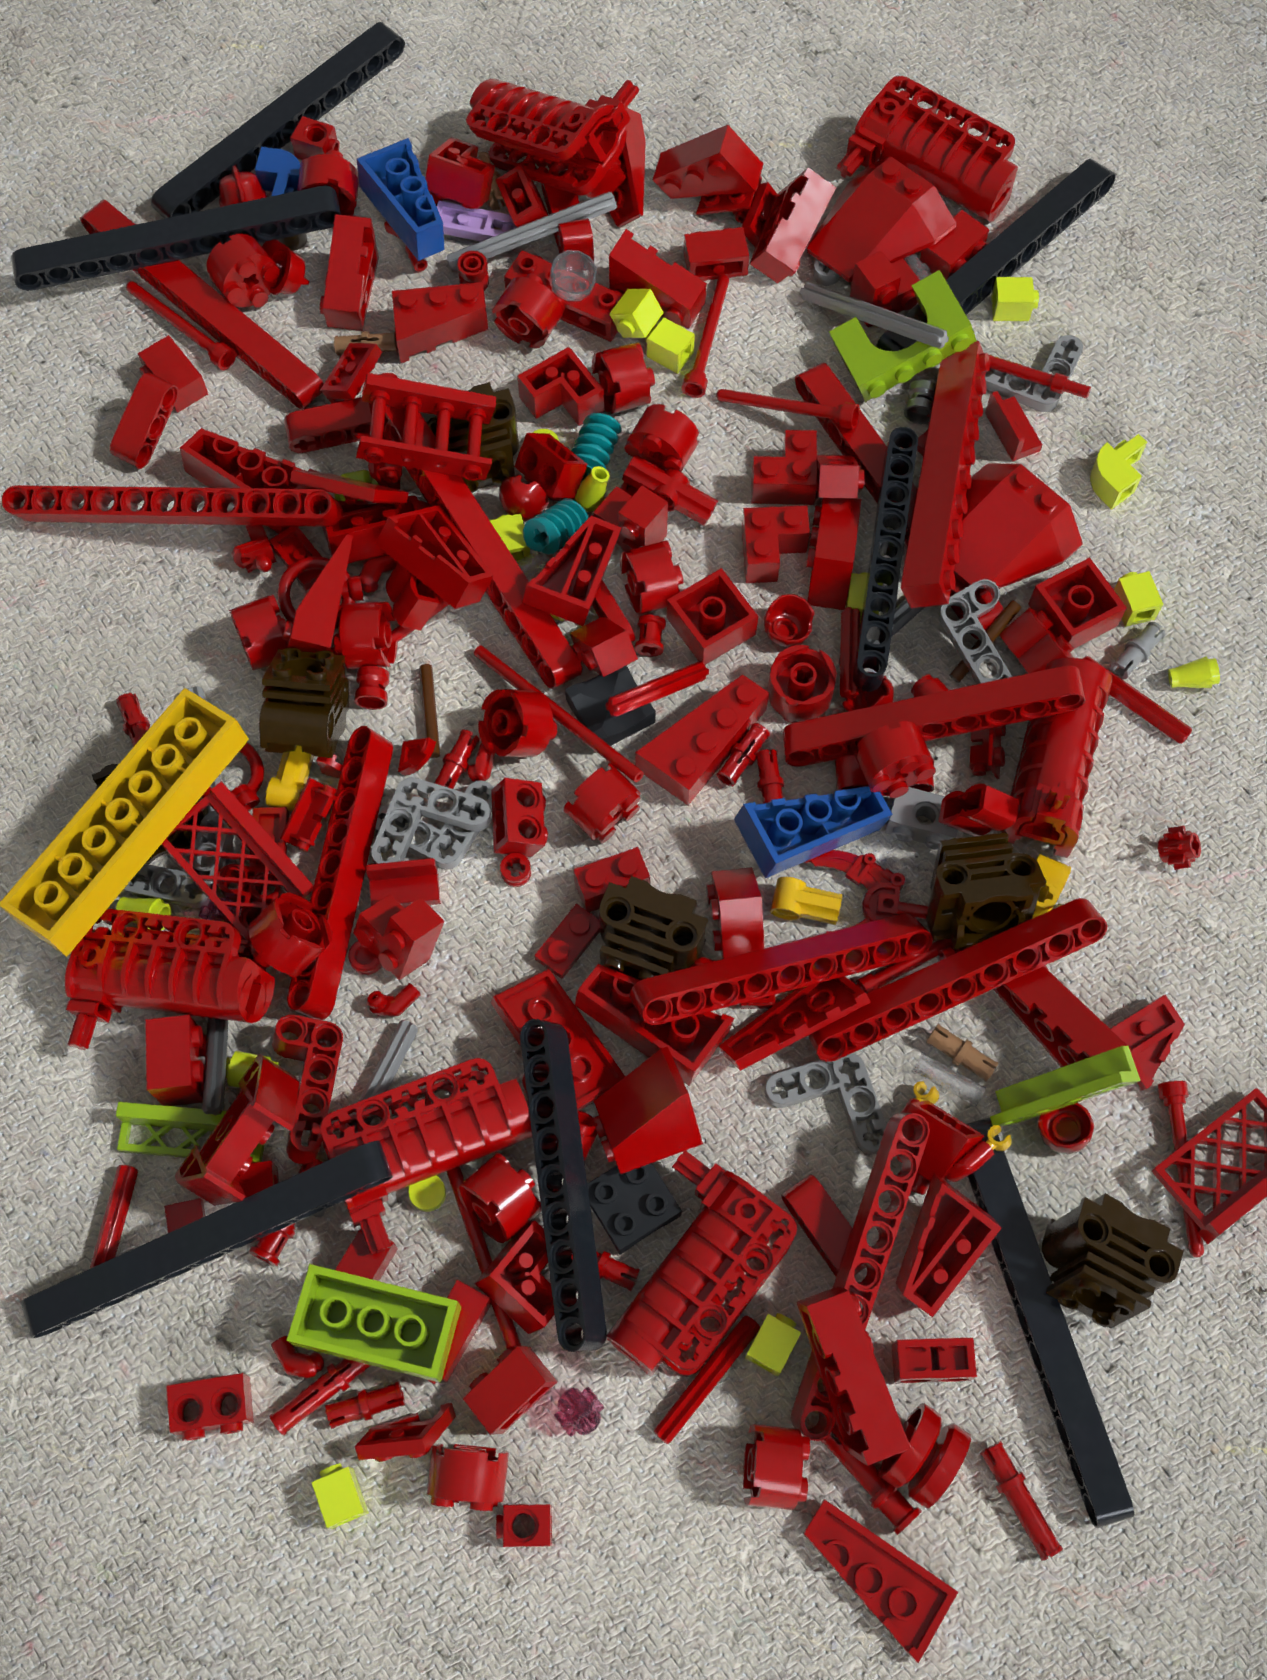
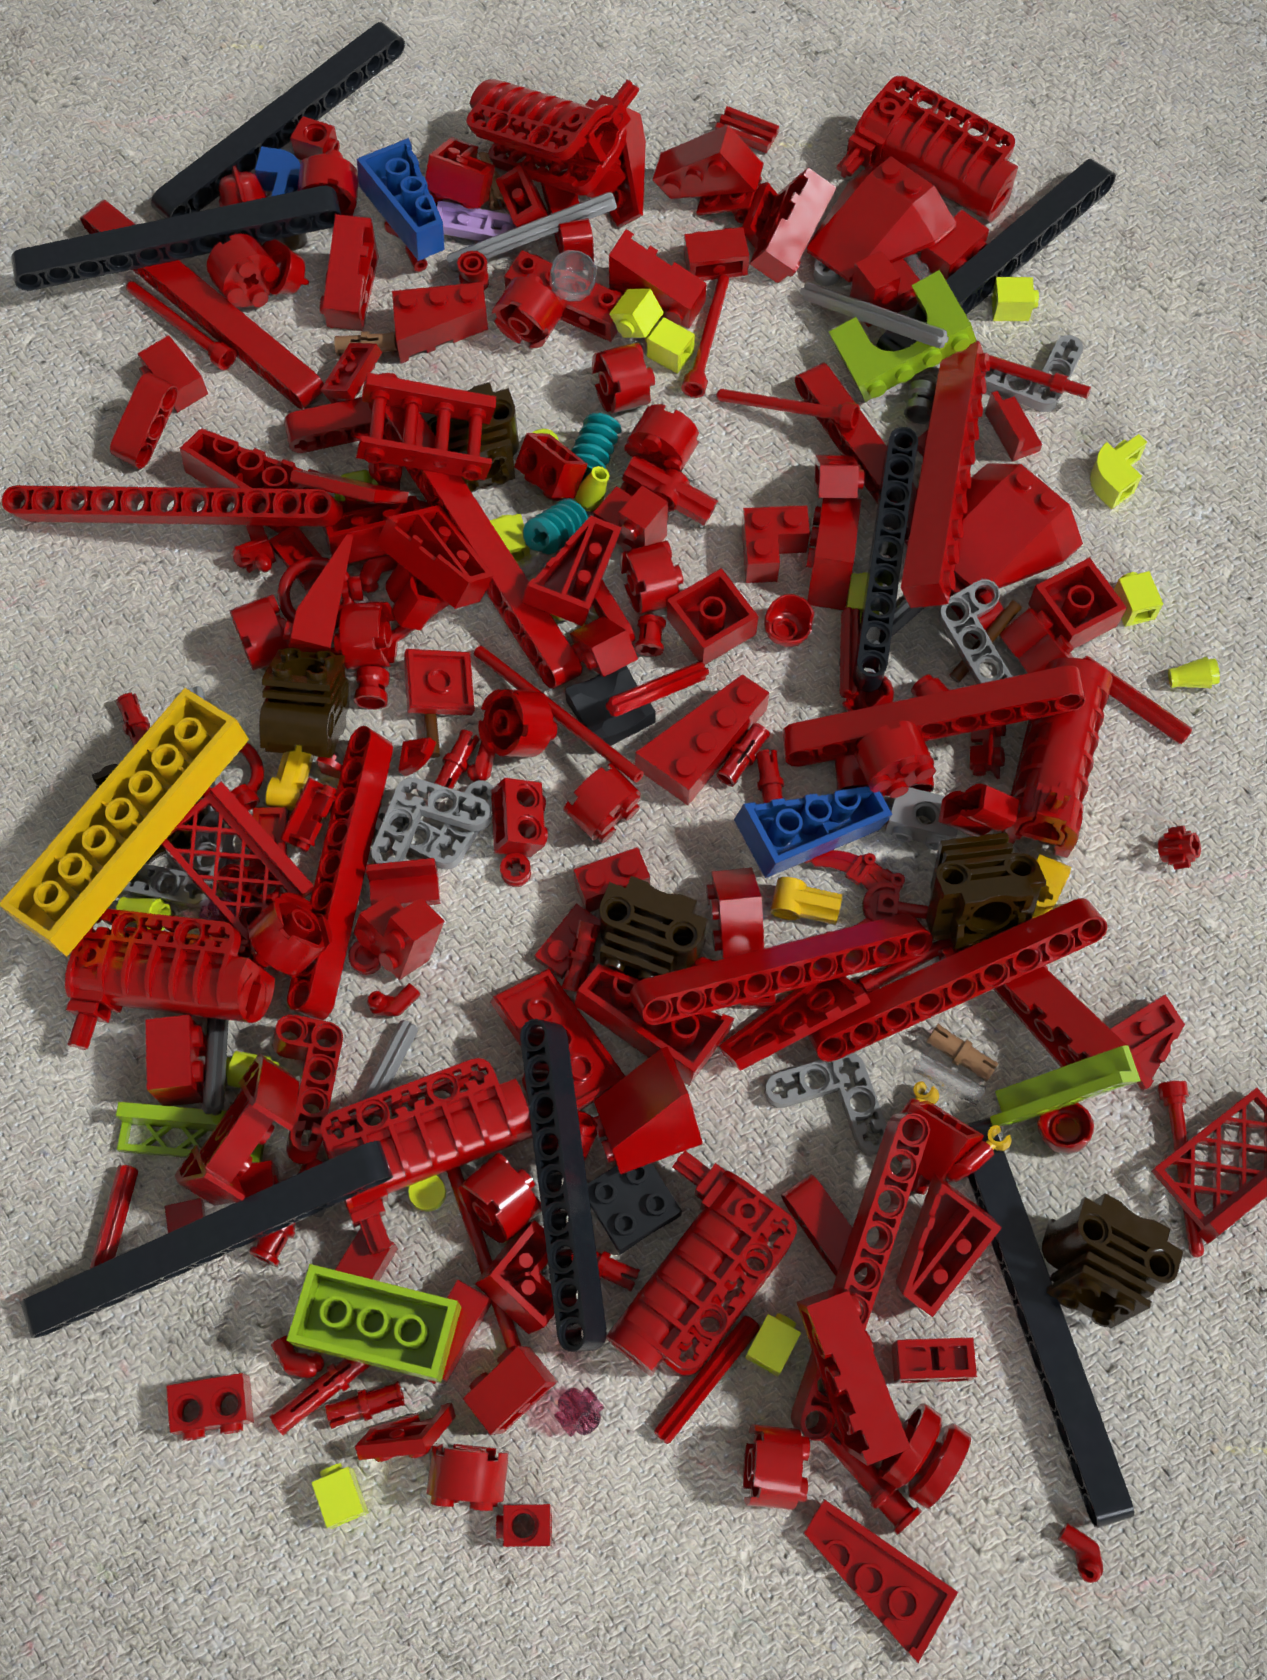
red hair [498,475,549,522] -> none
red brick [517,347,604,426] -> none
red brick [751,430,817,505] -> none
red brick [767,645,837,723] -> none
red pin [980,1441,1063,1561] -> none
light grey pin [1110,622,1165,679] -> none
none -> red tile [404,649,475,716]
none -> red pin [561,920,601,992]
none -> red tile [715,106,779,153]
none -> red arm [1058,1523,1103,1583]

